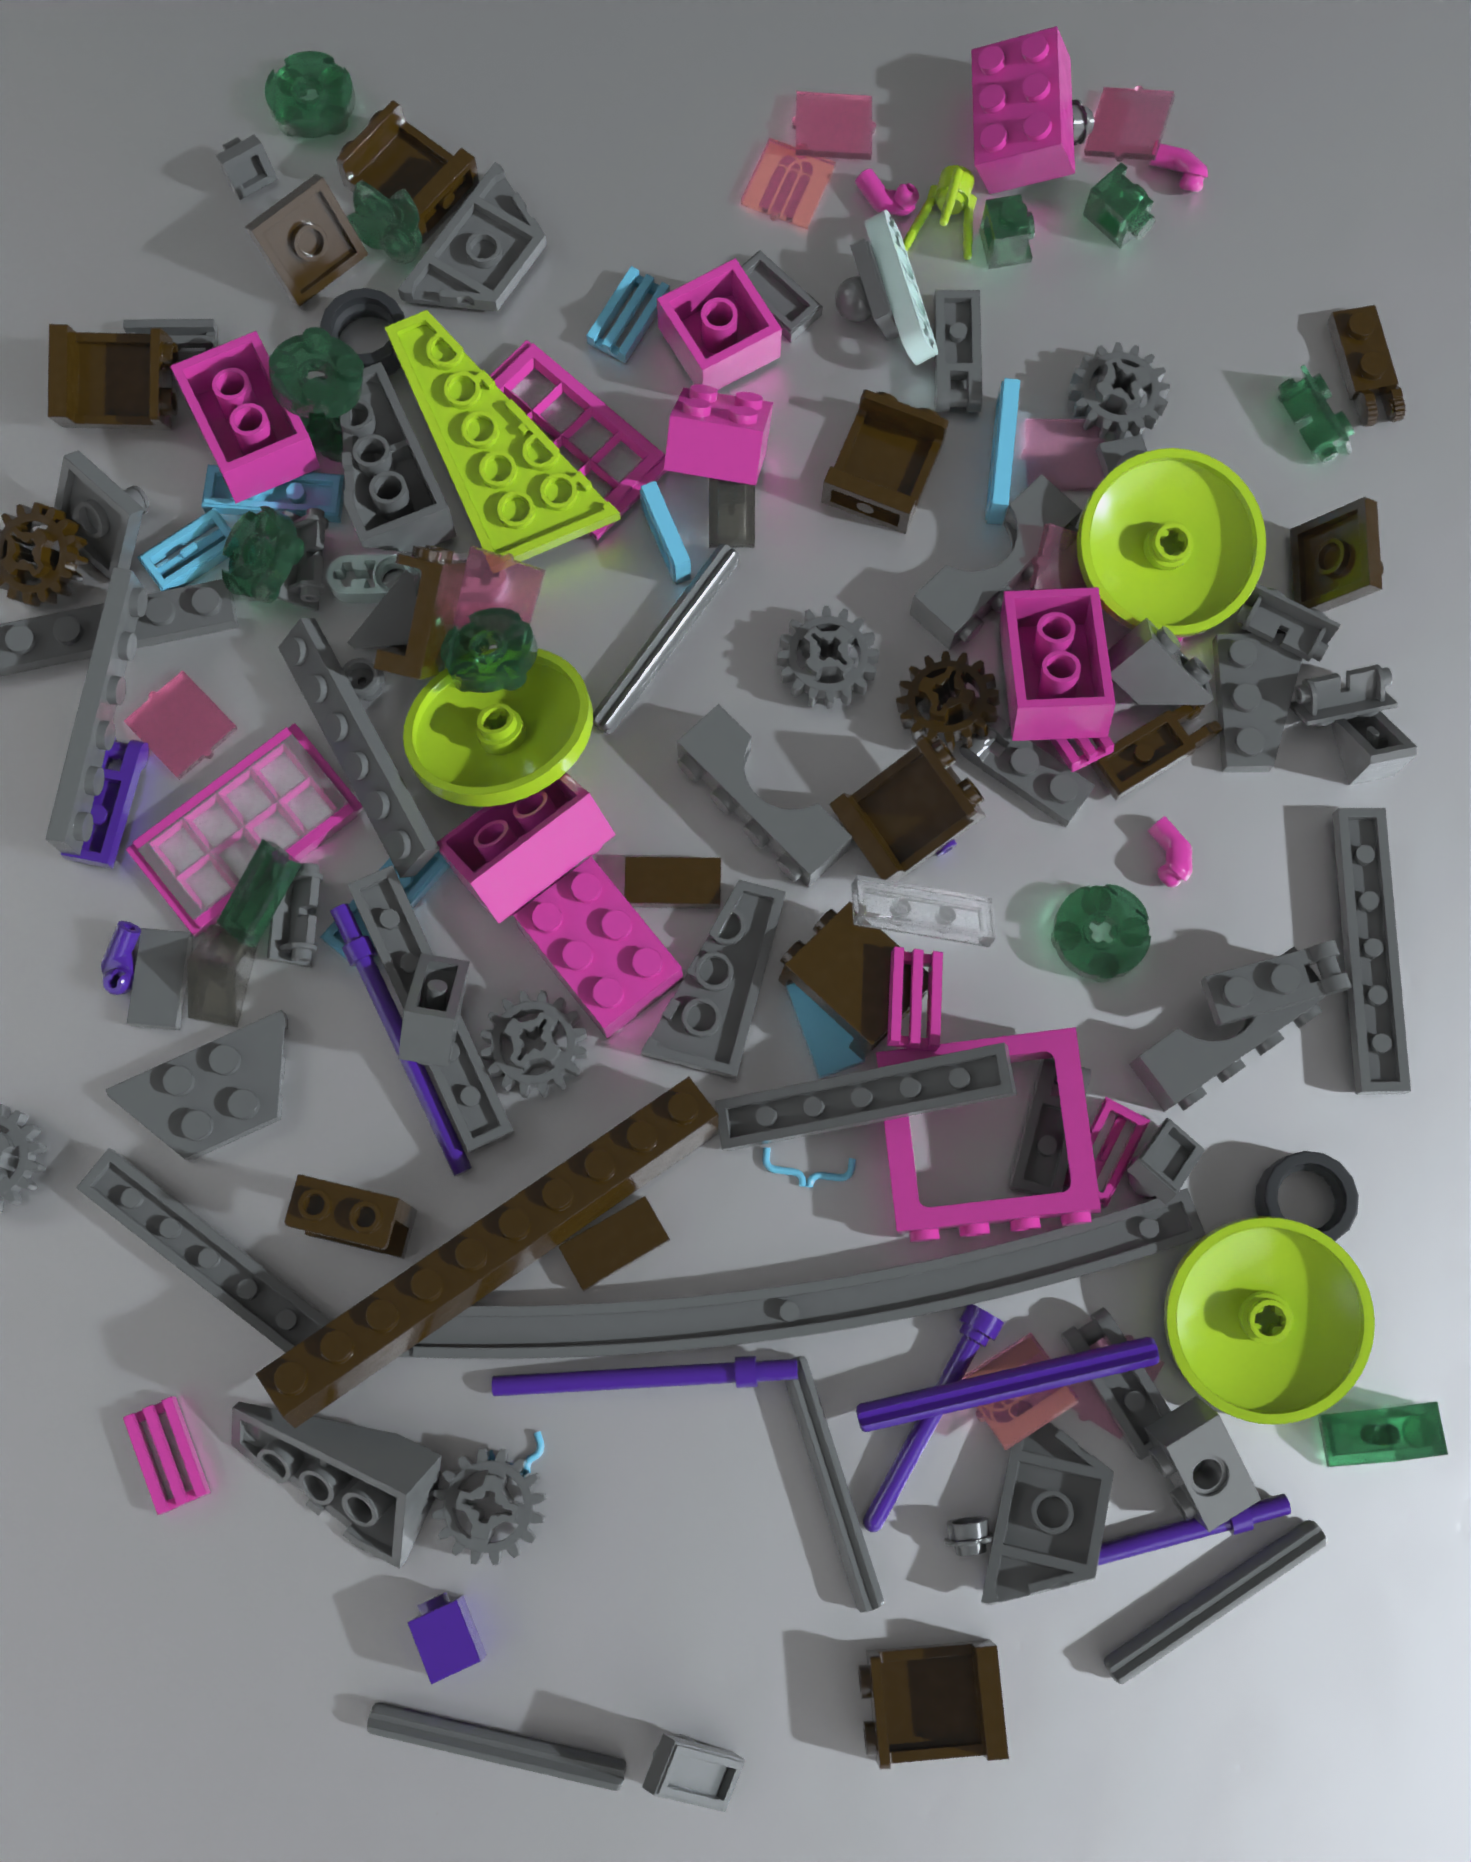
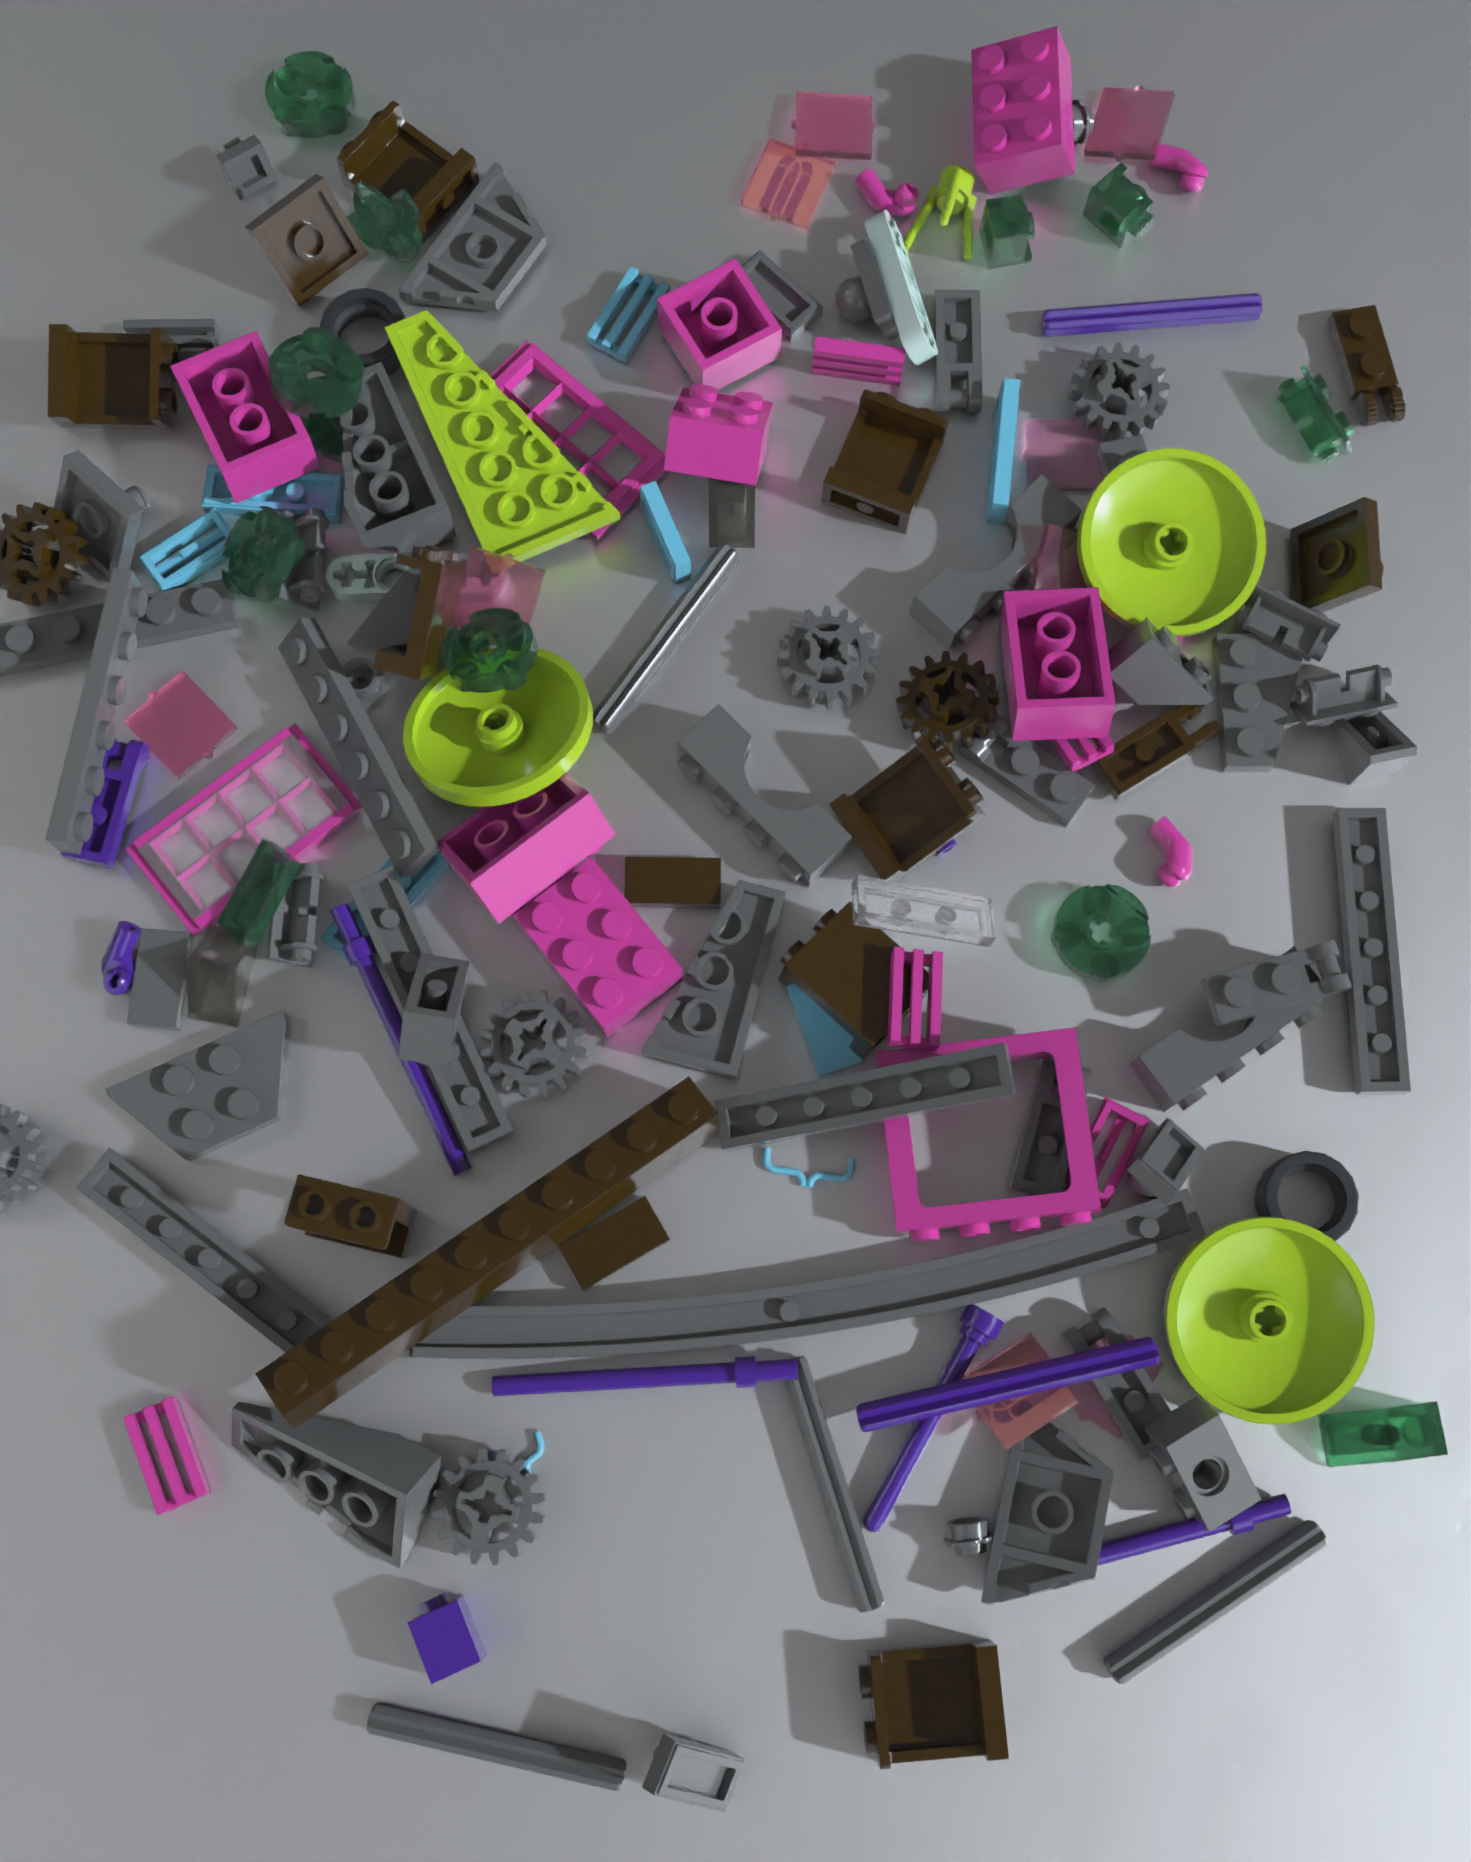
none -> dark pink tile [811,336,906,386]
none -> dark purple axle [1041,293,1262,337]

